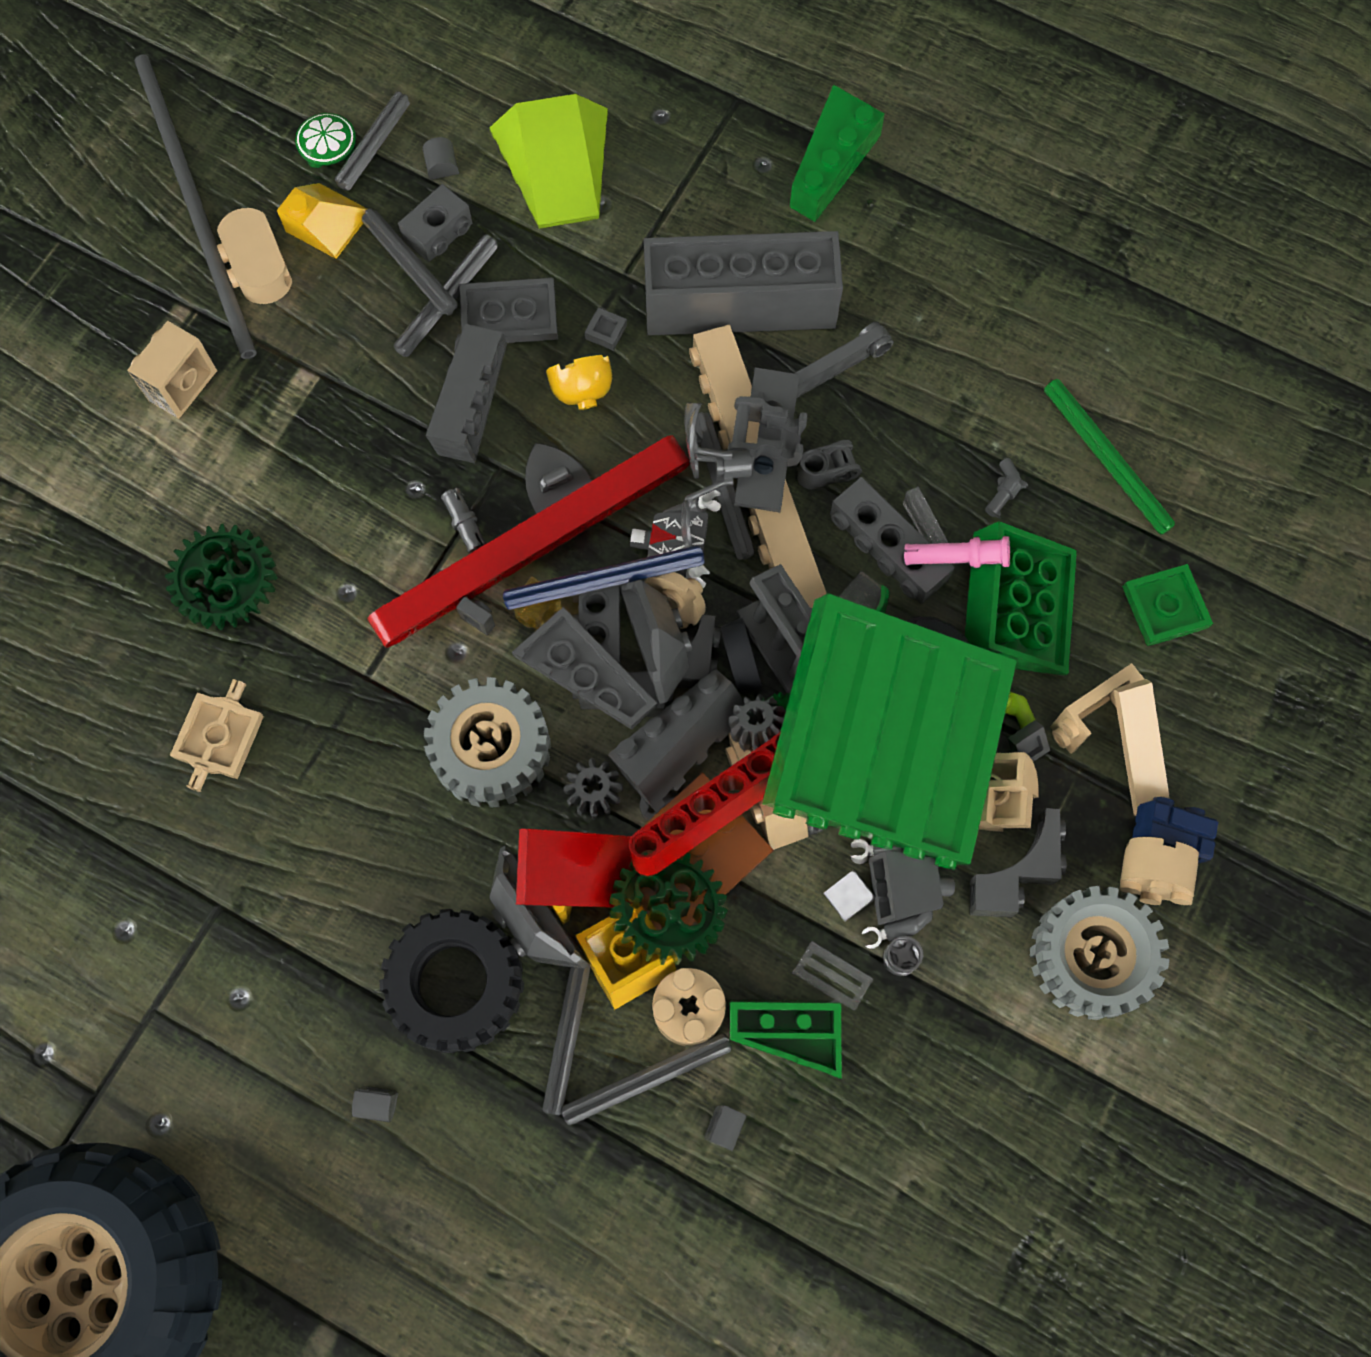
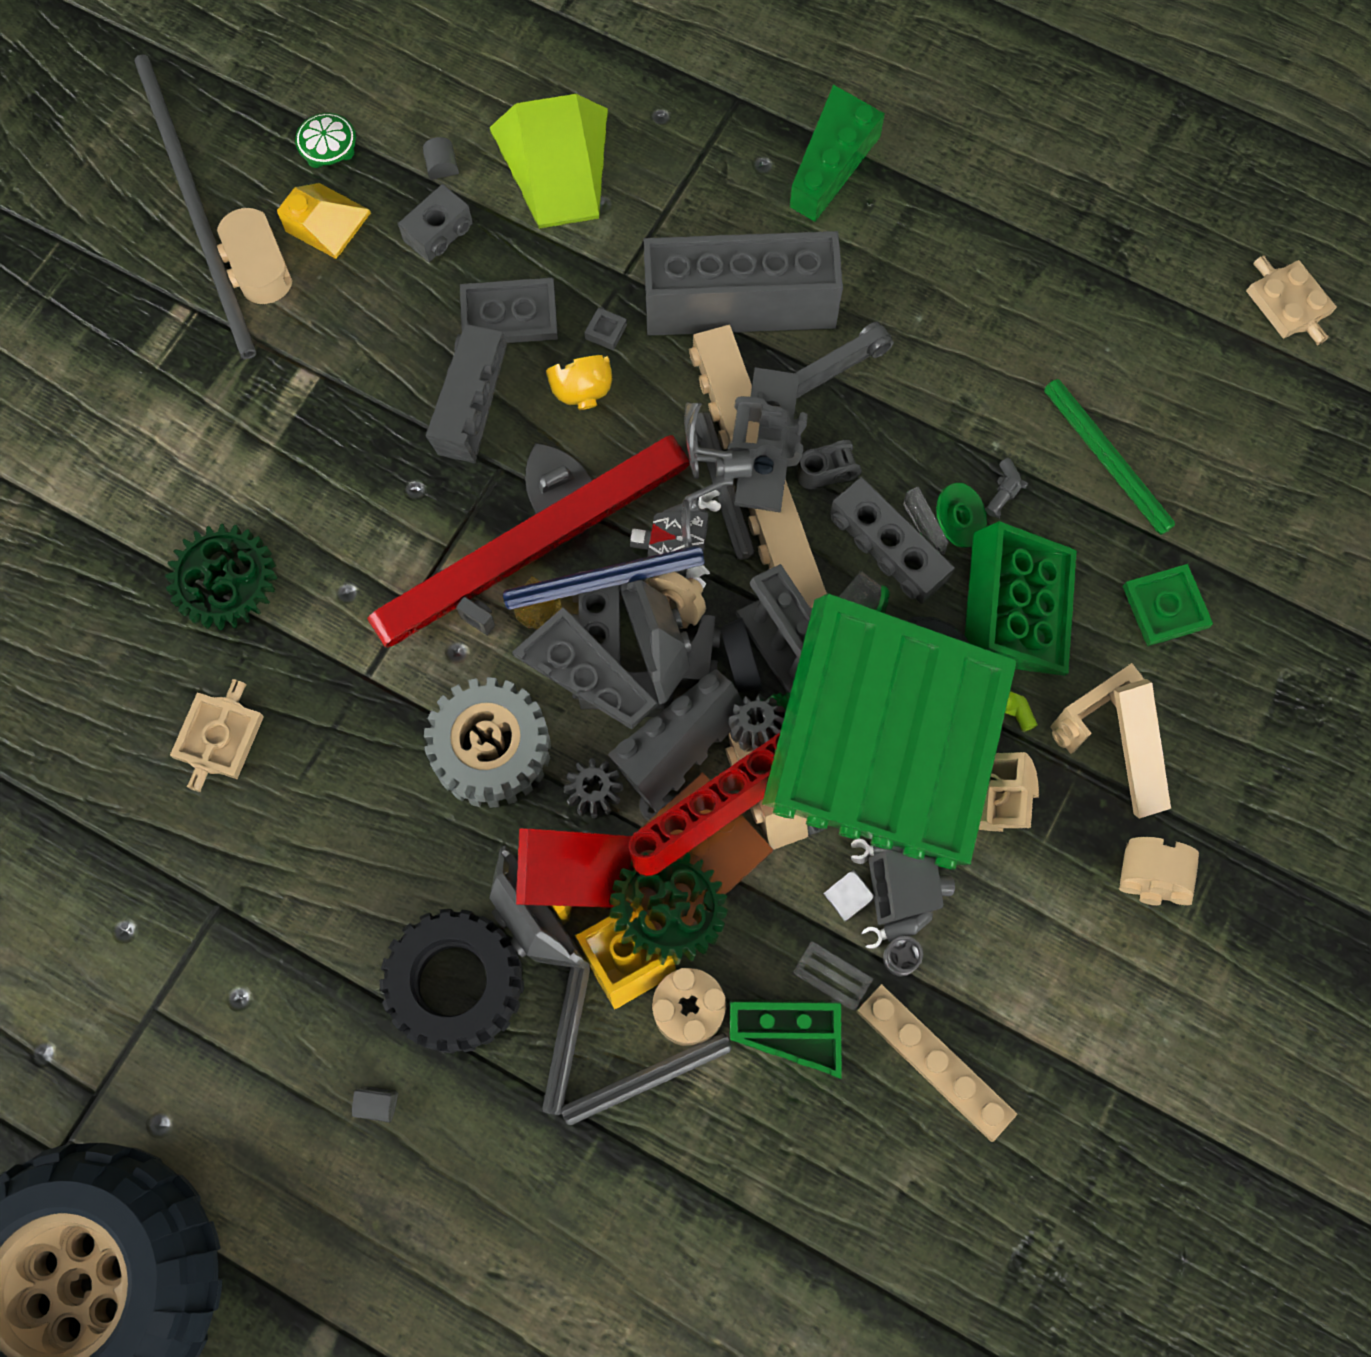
tan brick [127,321,217,419] -> none
dark grey axle [335,91,410,191] -> none
dark grey axle [362,209,457,316] -> none
dark grey axle [393,234,498,357] -> none
dark grey pin [441,488,487,554] -> none
dark grey brick [704,1105,747,1151] -> none
bright pink pin [904,536,1010,568] -> none
dark grey arch [970,808,1067,918] -> none
dark grey plate [1008,720,1050,762] -> none
light grey wheel [1030,886,1169,1020] -> none
dark blue brick [1133,797,1218,863] -> none
none -> tan plate [856,984,1018,1142]
none -> green dish [936,483,987,548]
none -> tan plate [1246,255,1337,345]

